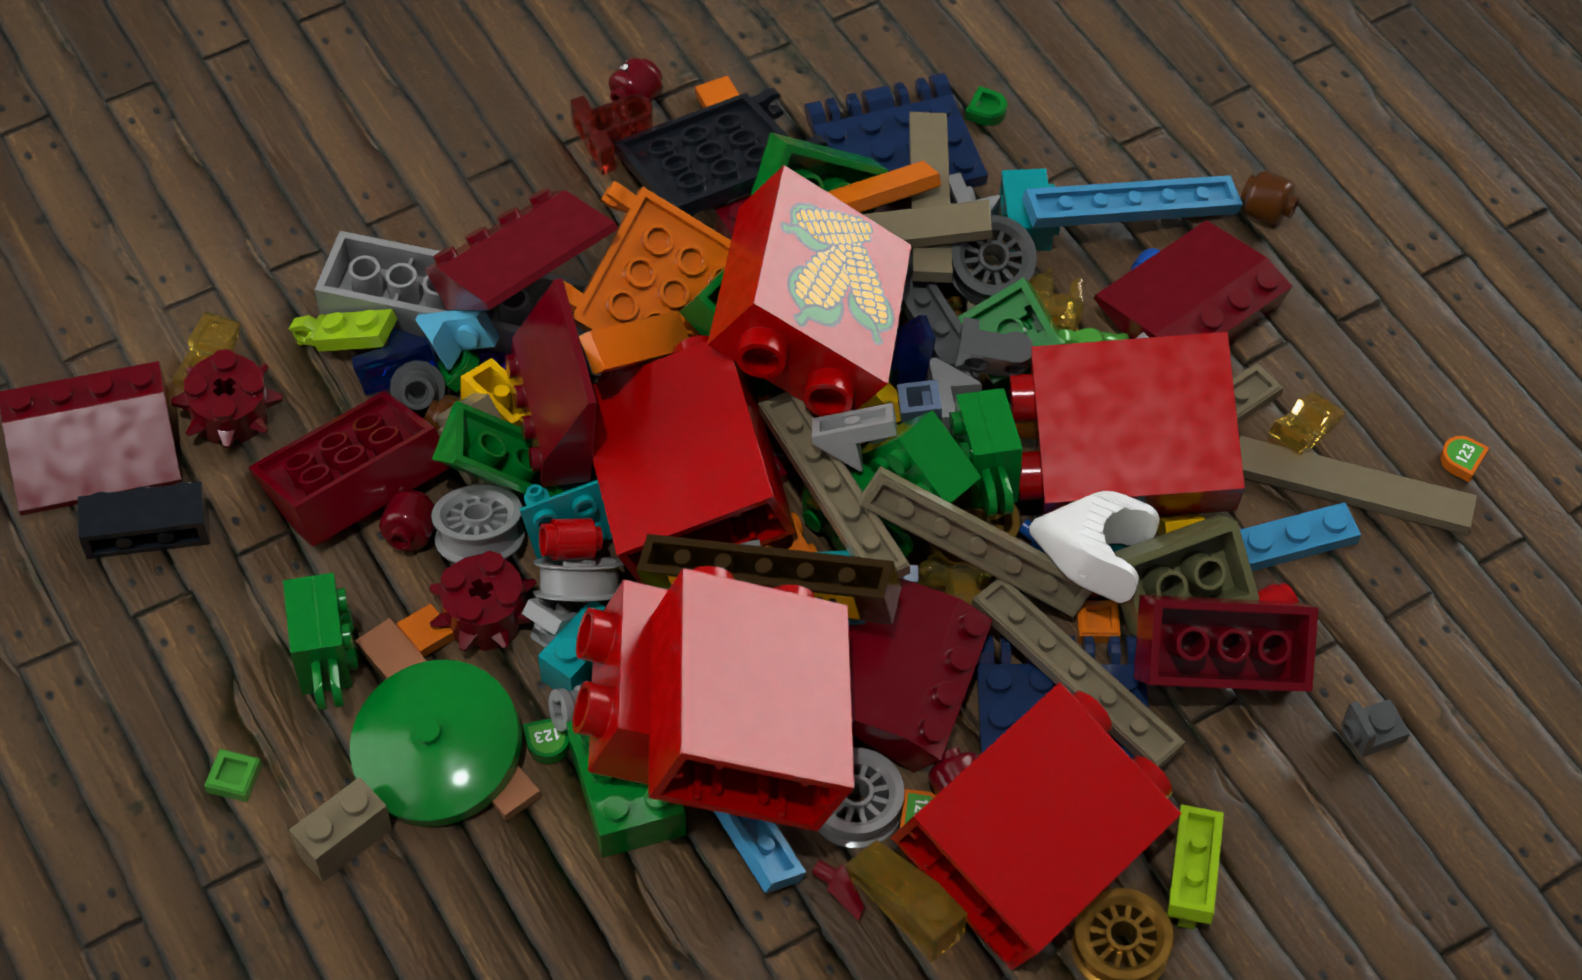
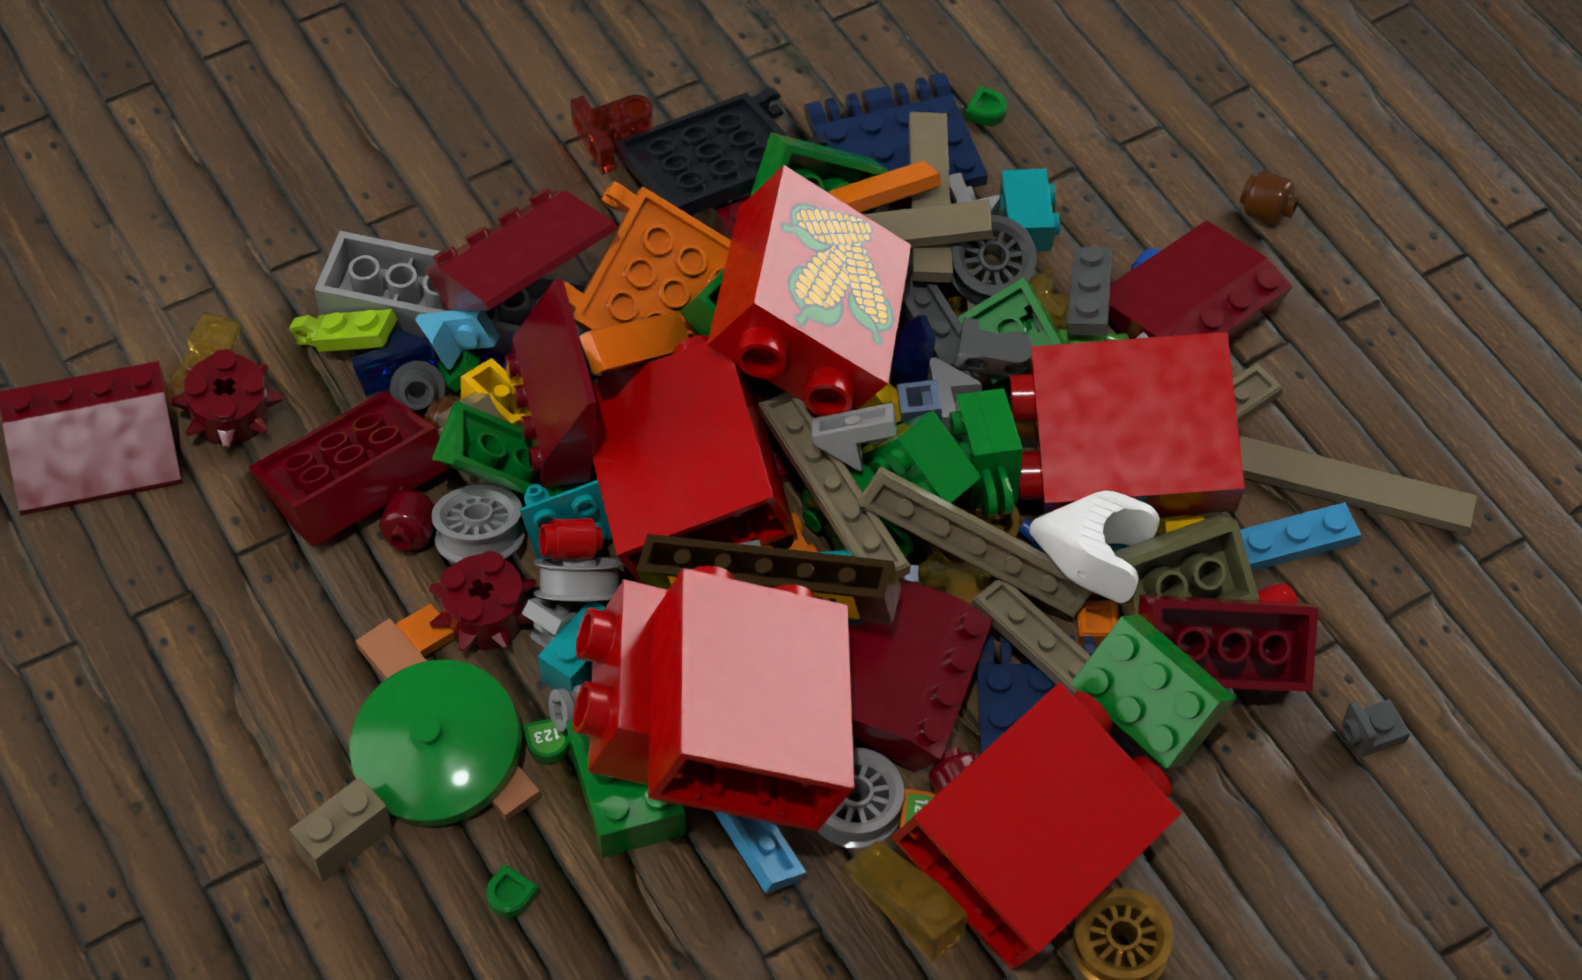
black brick [78,482,210,559] -> none
bright green tile [204,749,262,802] -> none
green brick [283,572,359,711] -> none
dark red head [608,58,662,112] -> none
orange tile [695,75,740,108] -> none
dark red bar [812,860,866,922] -> none
dark azure plate [1022,175,1243,228] -> none
lime hinge [1167,804,1224,929] -> none
clear yellow slope [1268,391,1346,455] -> none
tile [1440,436,1490,483] -> none
none -> green tile [486,863,540,918]
none -> dark grey plate [1068,246,1113,335]
none -> green brick [1071,614,1237,769]

